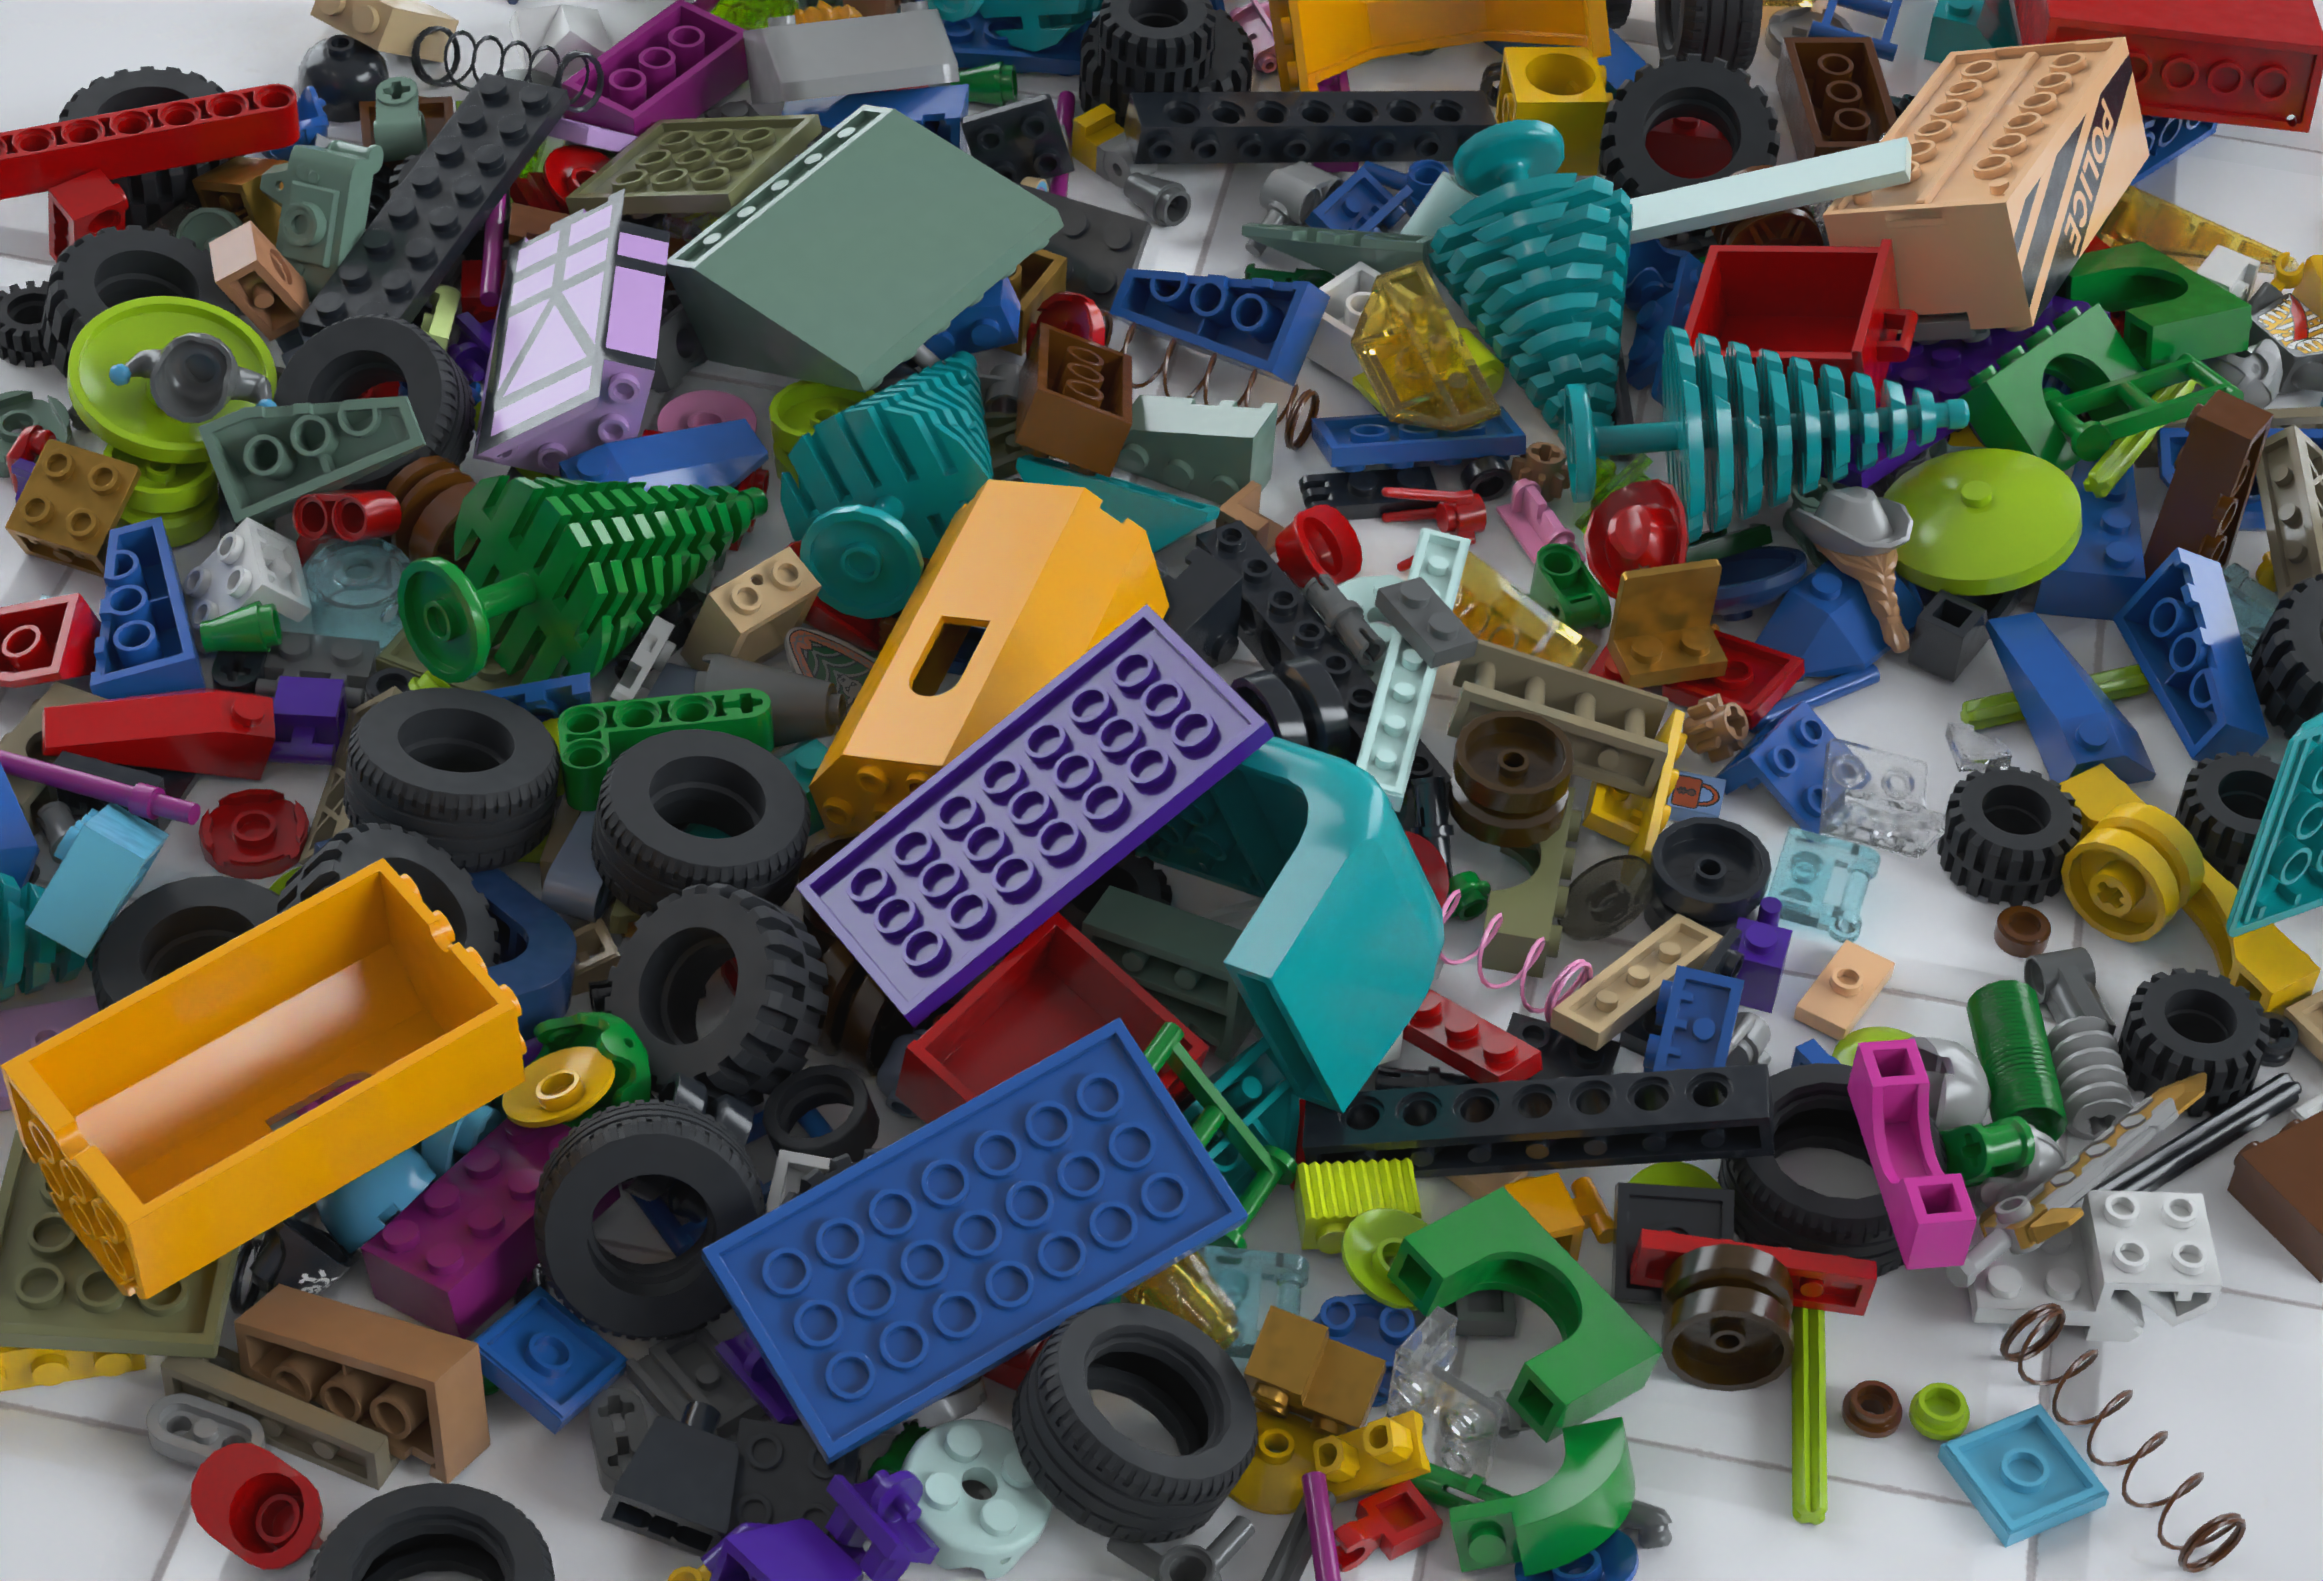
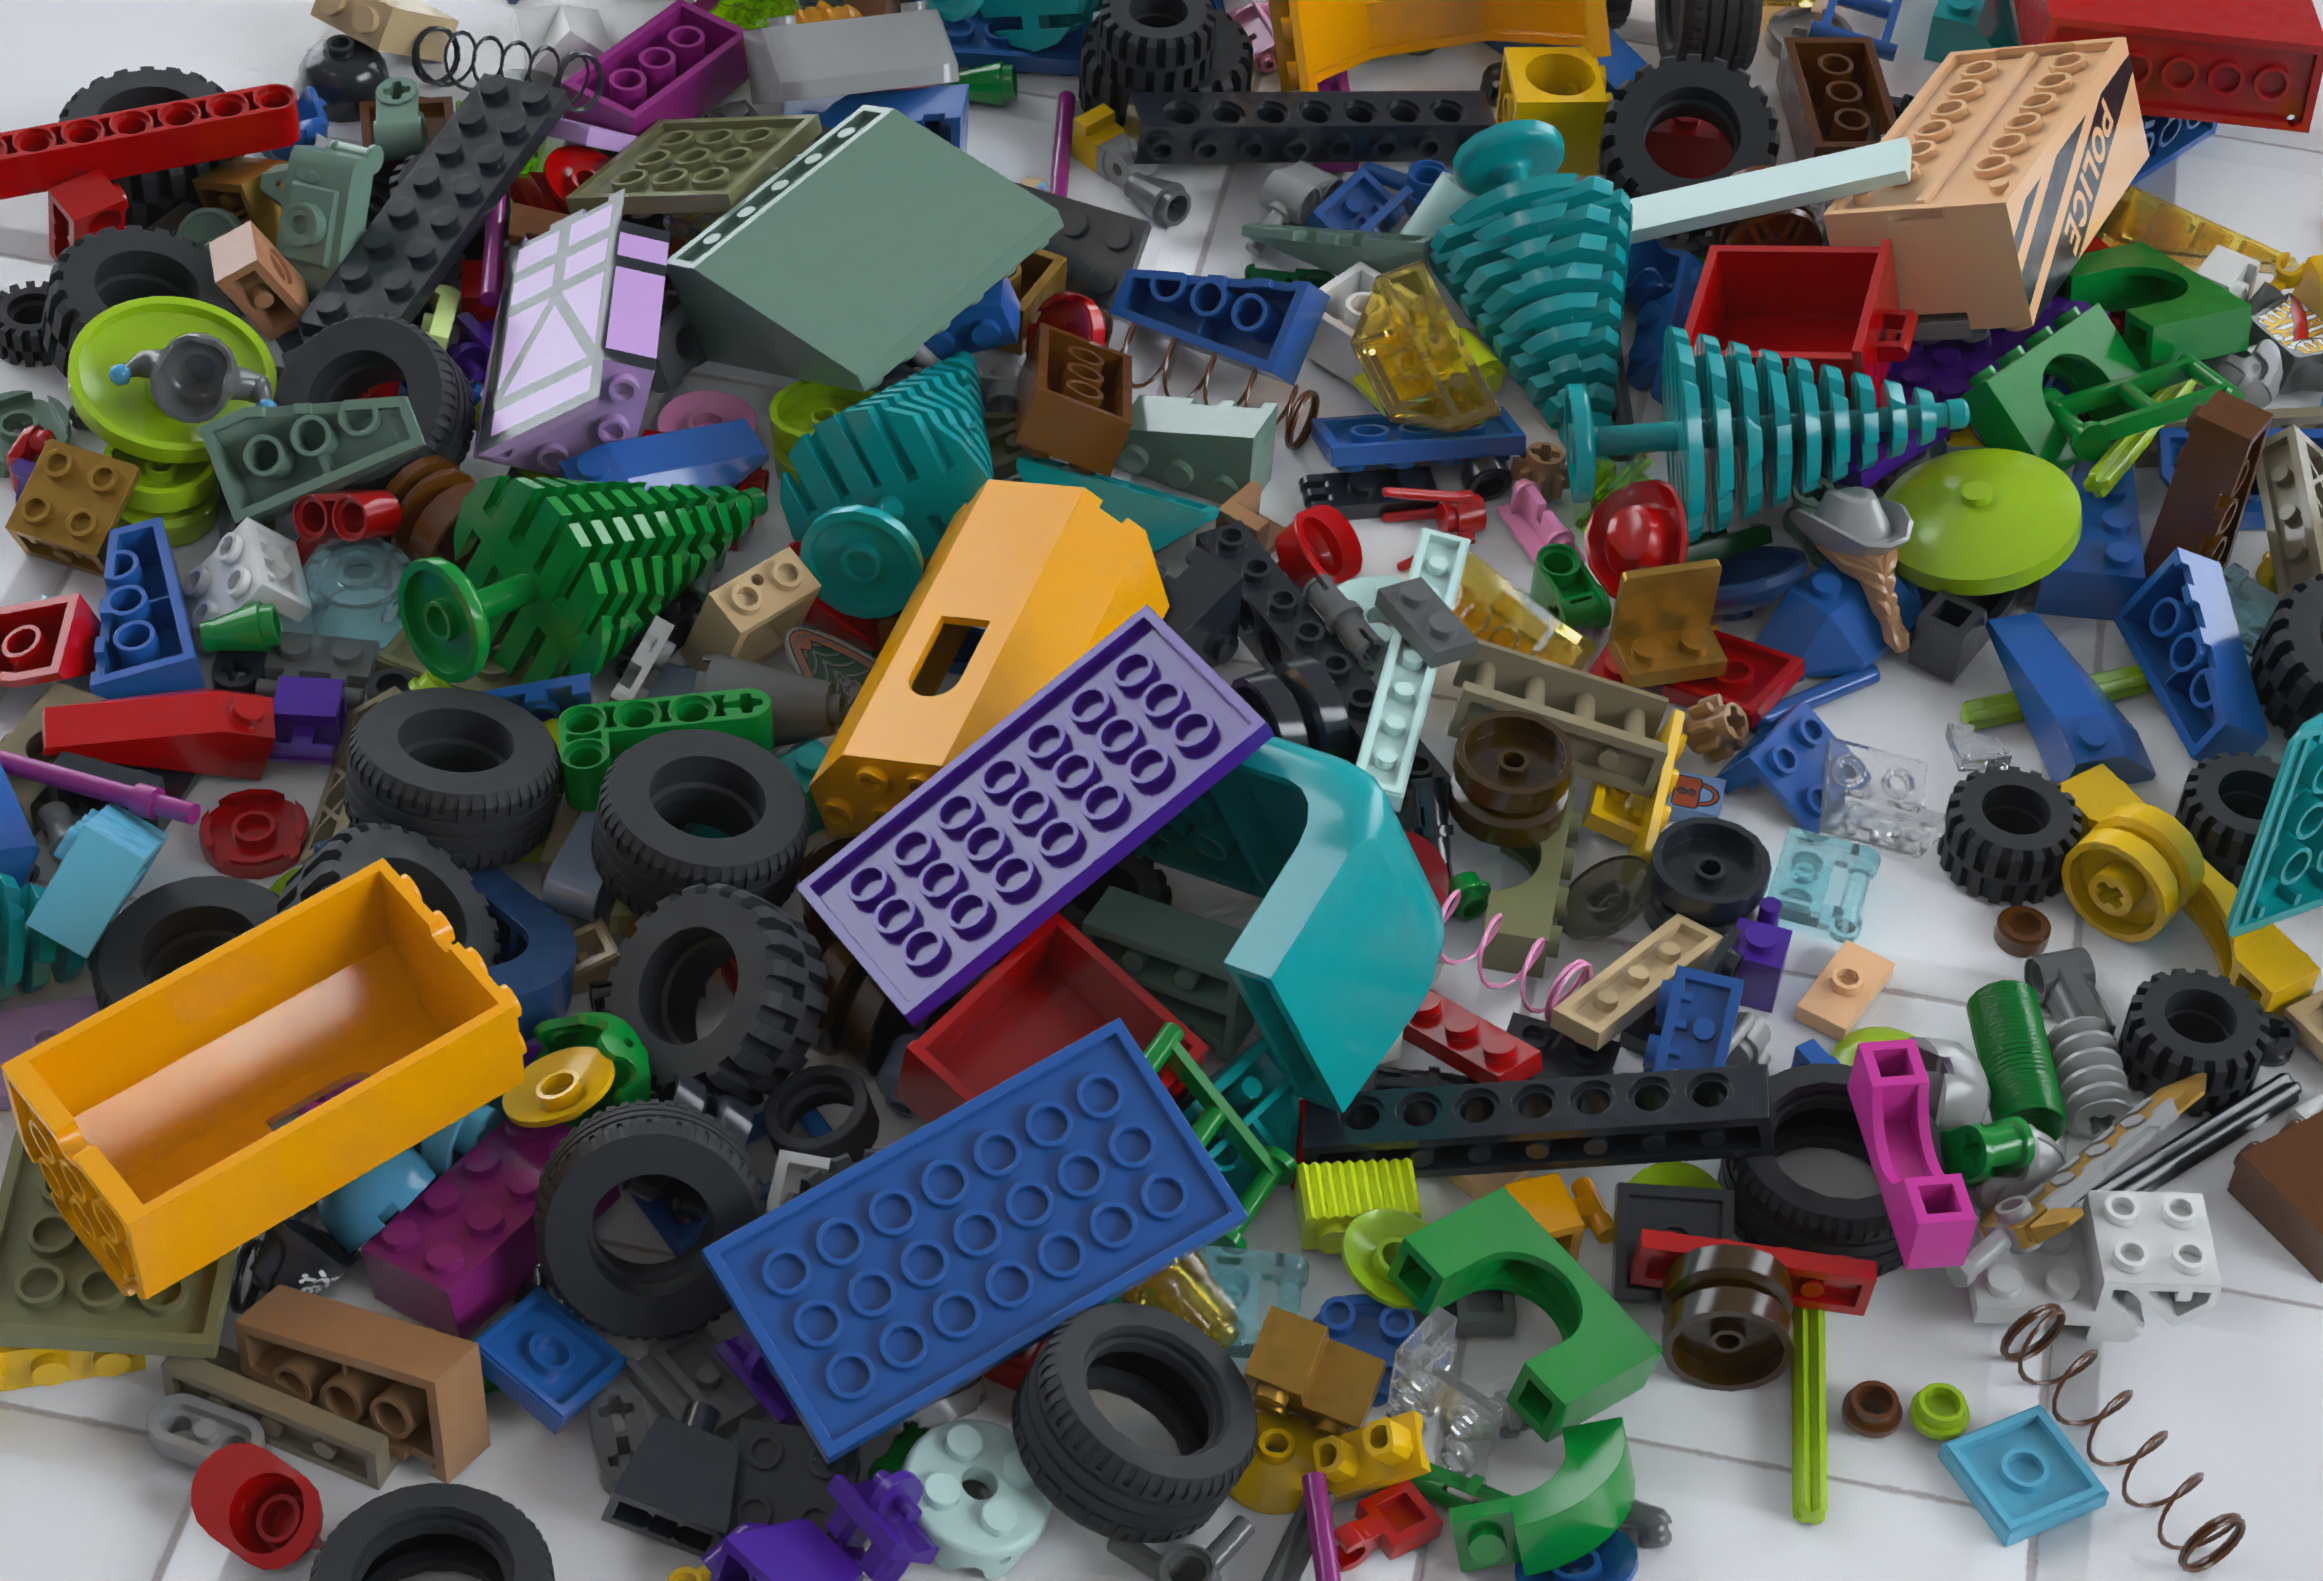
black bracket [961,94,1075,184] -> none

